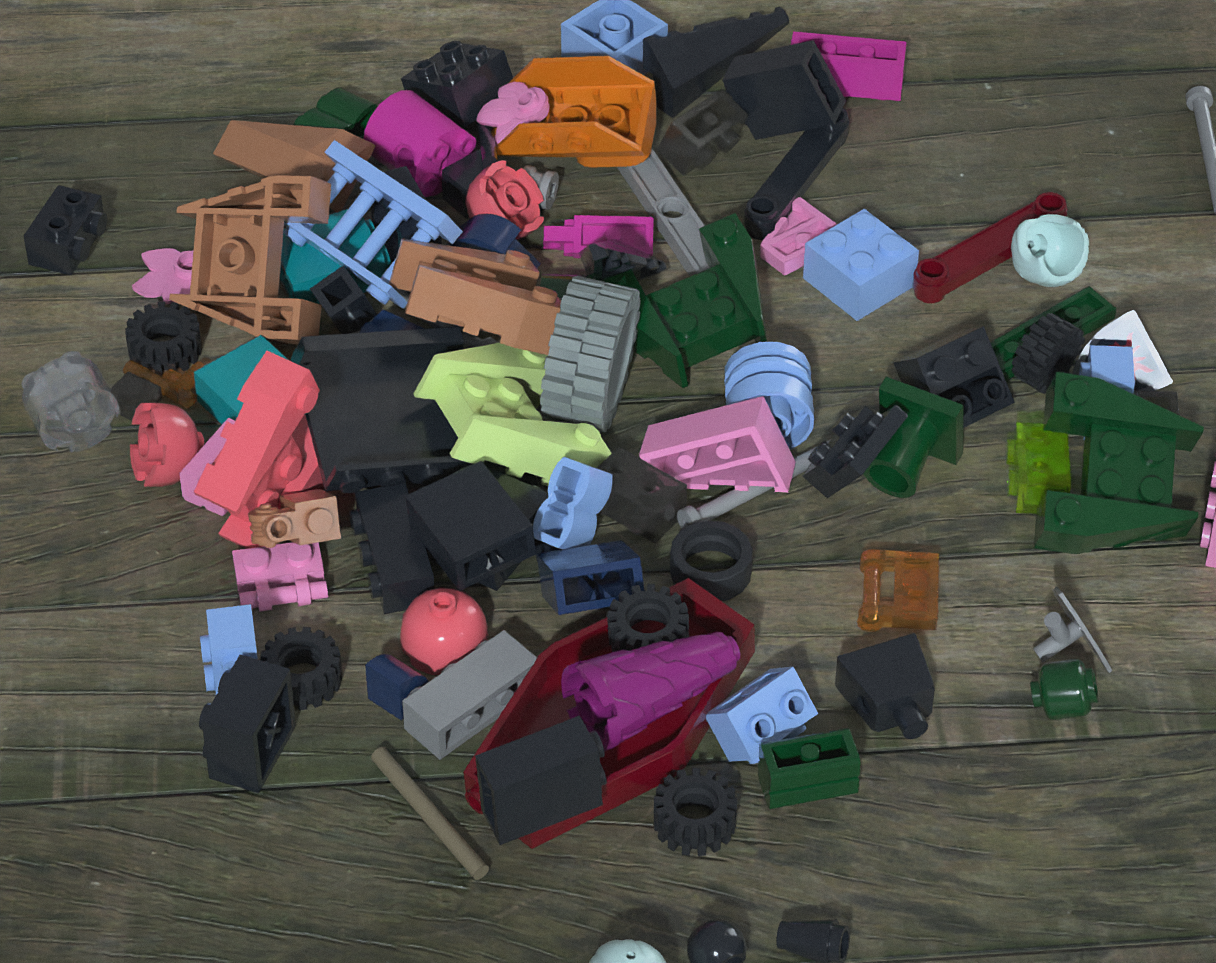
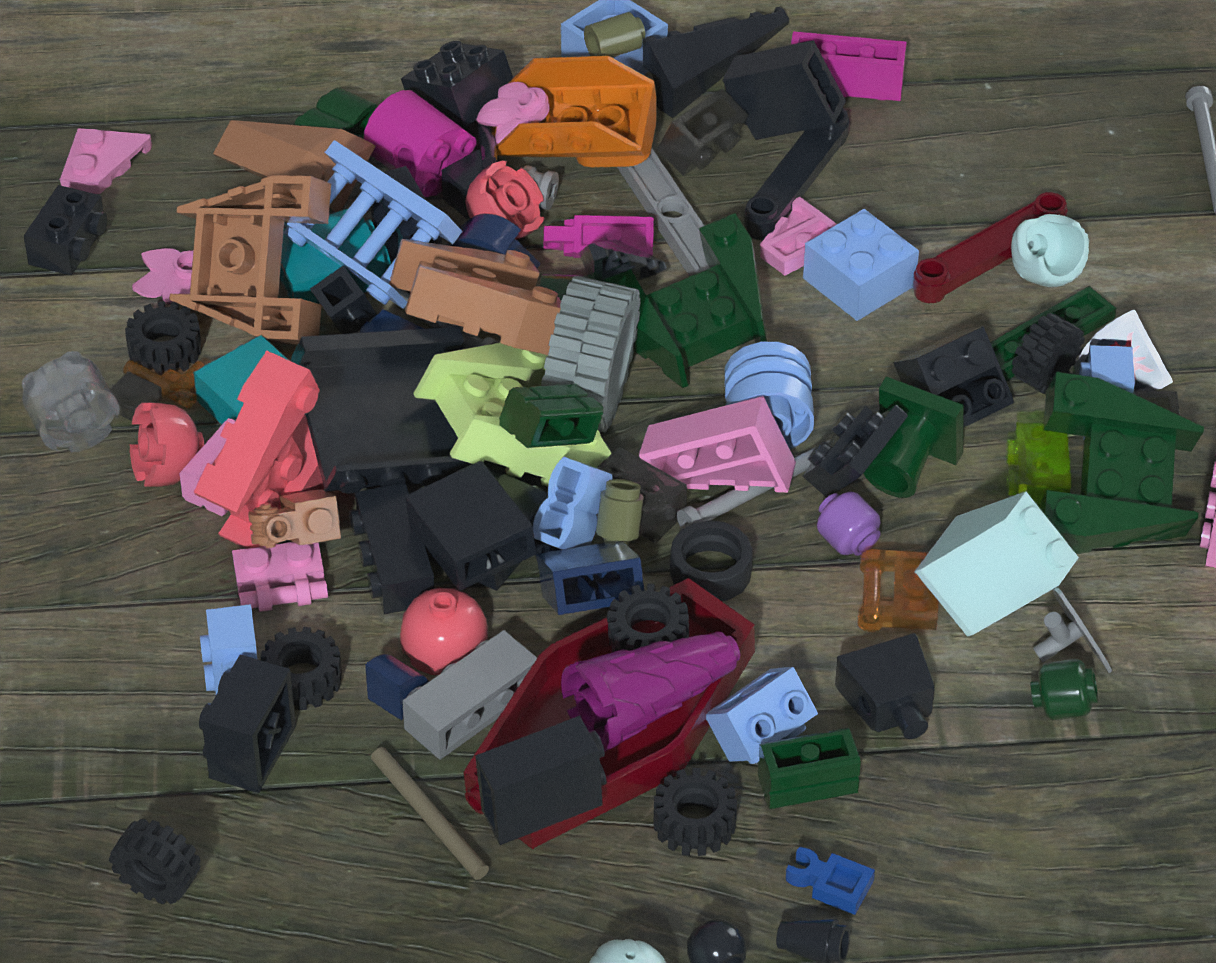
none -> bright pink wing [60,128,152,194]
none -> black tyre [109,819,201,904]
none -> dark green brick [499,384,604,448]
none -> olive brick [584,12,645,58]
none -> olive brick [596,479,644,545]
none -> blue plate [786,847,875,915]
none -> medium lavender head [817,492,881,556]
none -> light aqua slope [915,491,1079,637]

